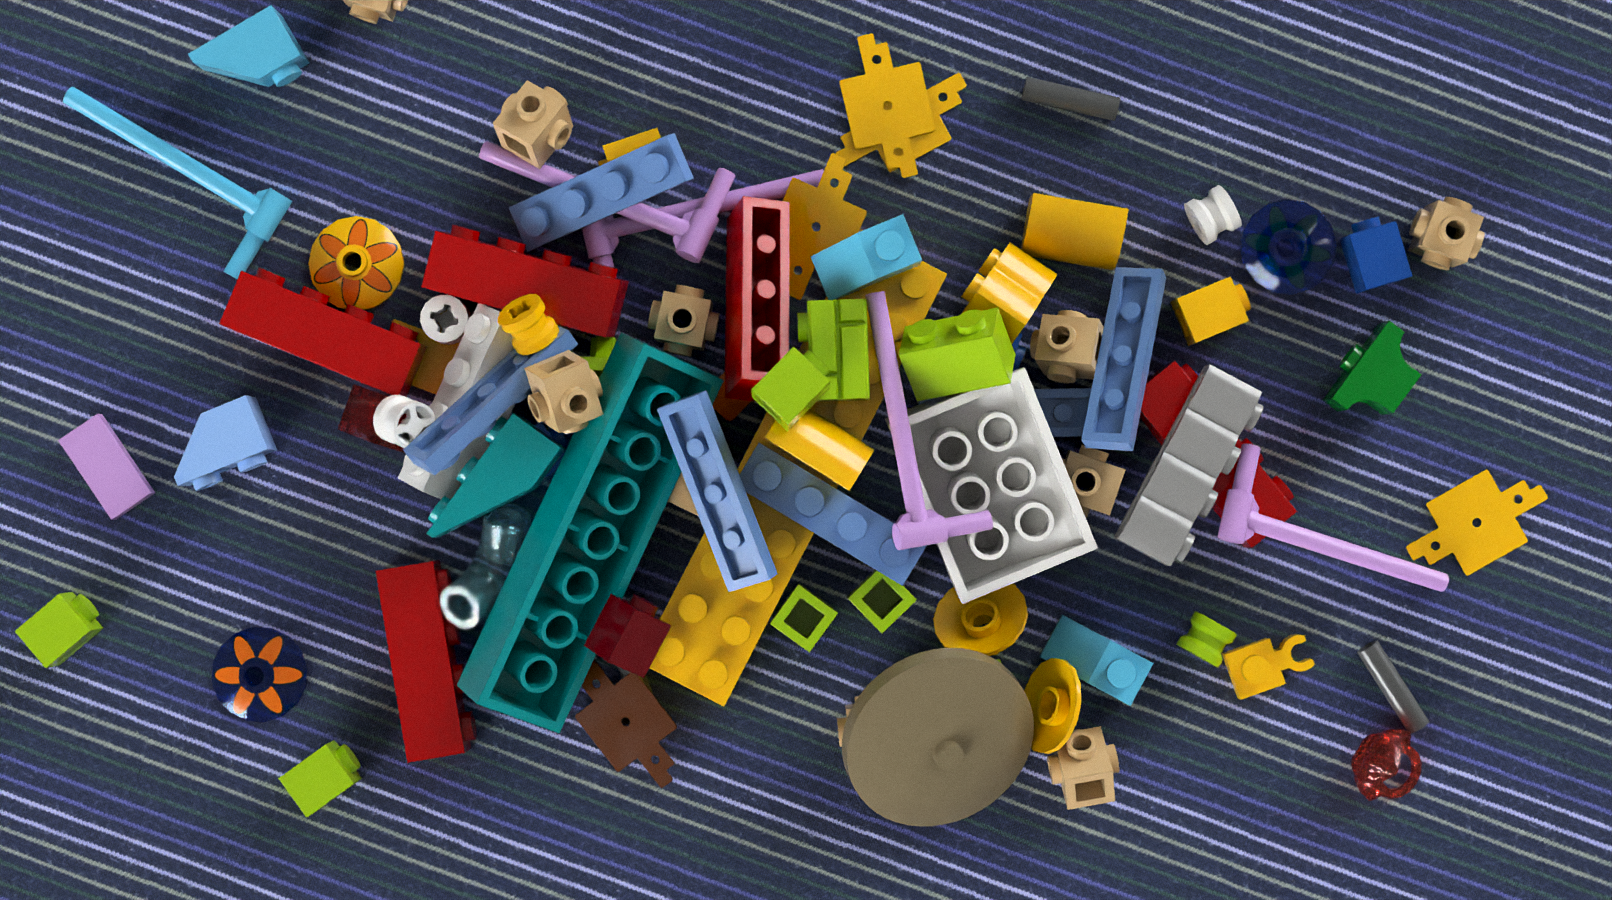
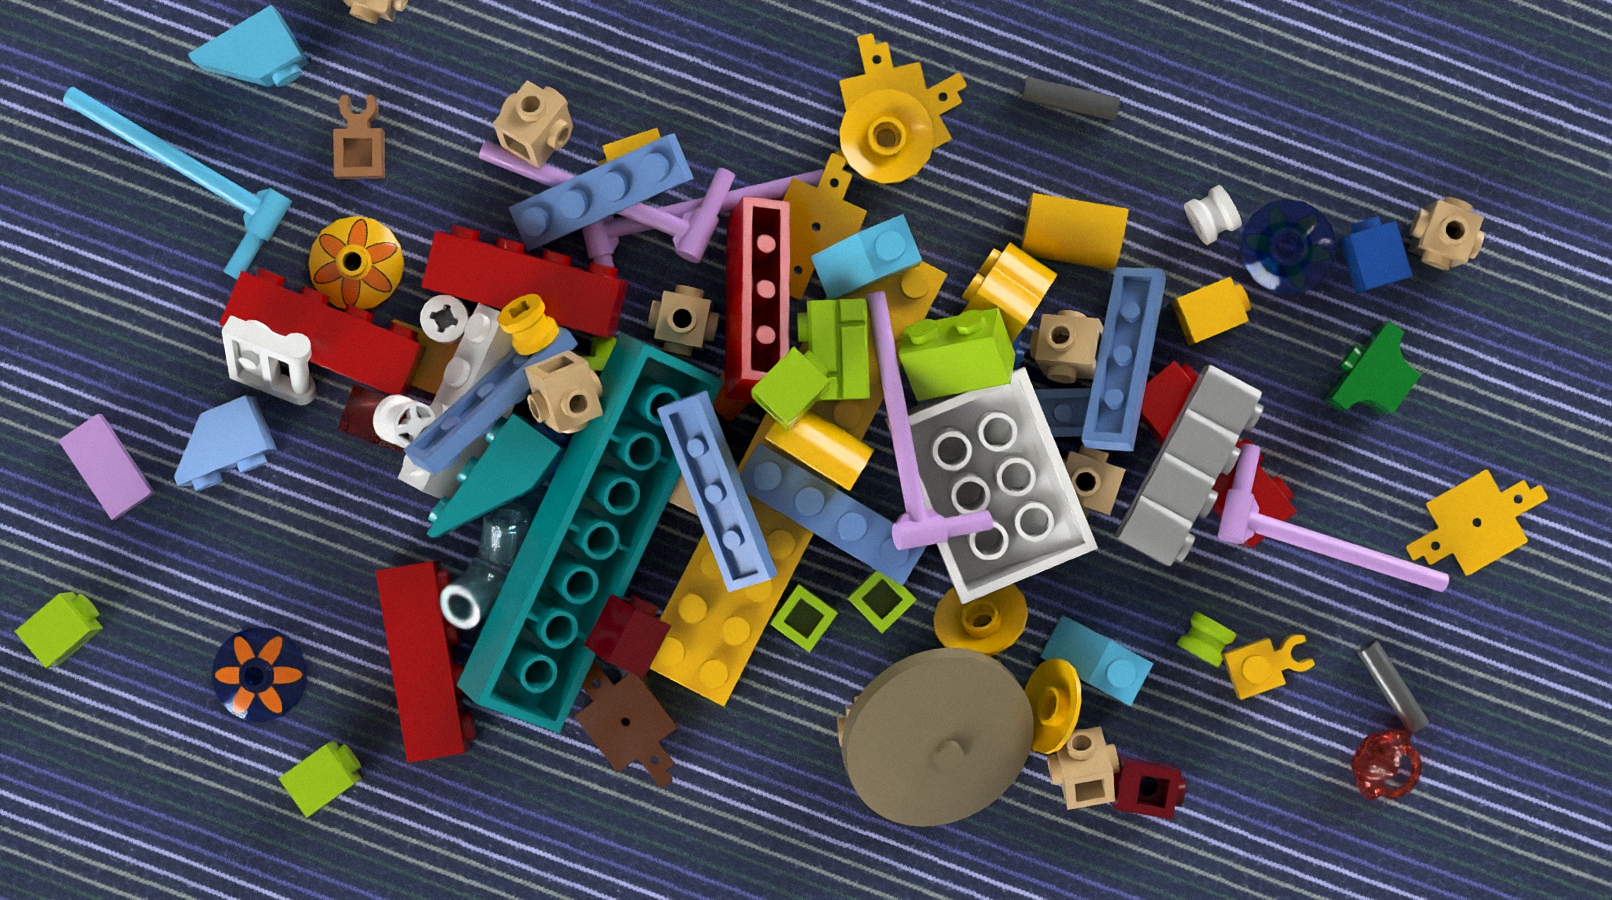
none -> white plate [222,315,316,405]
none -> medium nougat plate [333,95,385,179]
none -> yellow dish [839,88,935,184]
none -> dark red brick [1109,754,1186,819]

